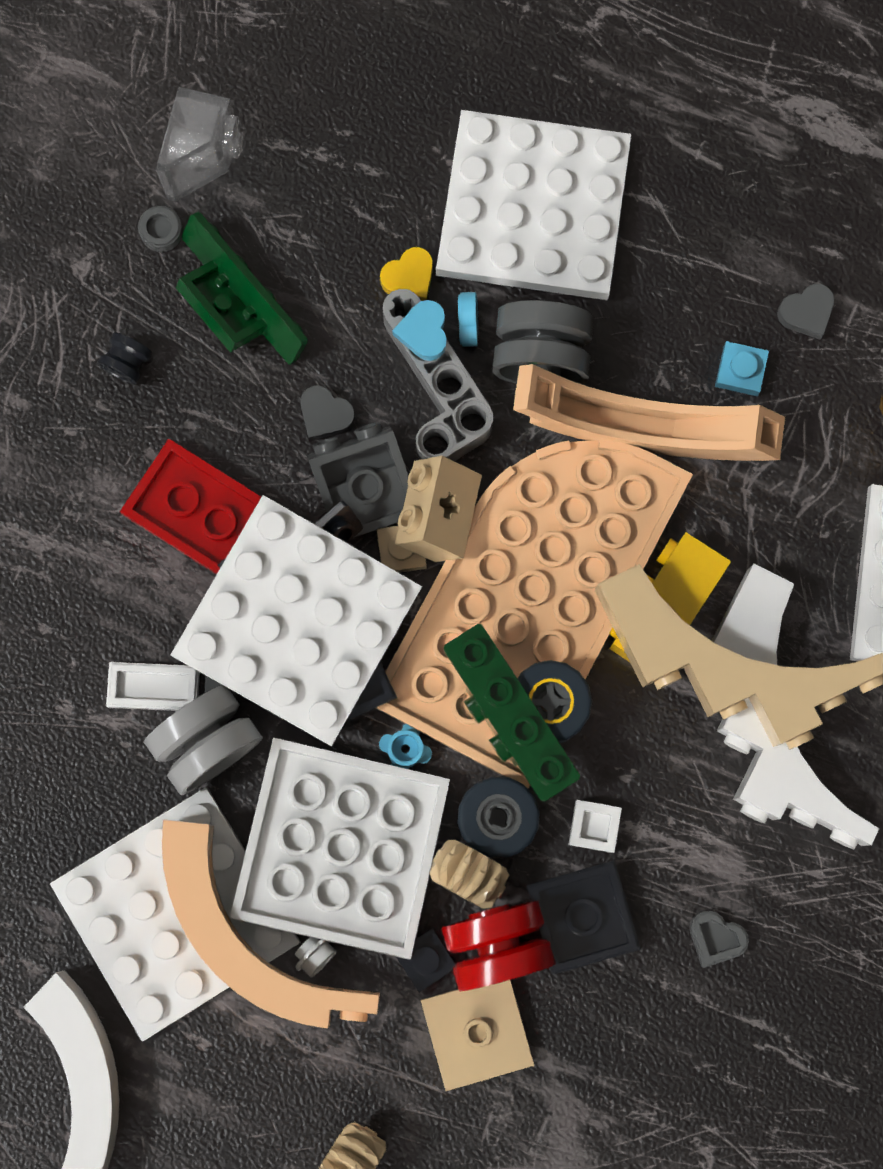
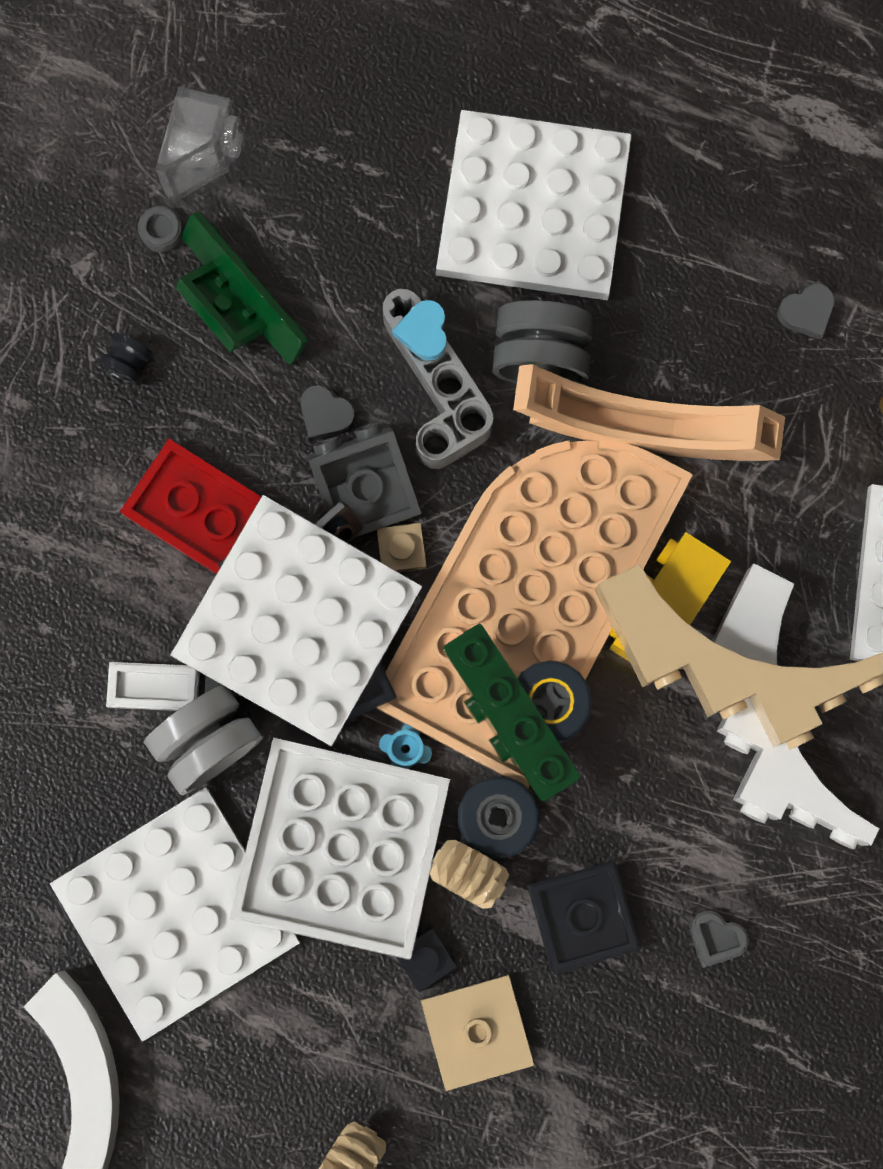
light nougat arch [162,820,380,1029] -> none
white plate [295,937,337,978] -> none
yellow tile [380,247,432,301] -> none
tan brick [395,456,482,562] -> none
red wheel [441,900,556,992] -> none
medium azure tile [458,292,478,347] -> none
white plate [568,800,622,853] -> none
medium azure plate [715,341,769,396] -> none

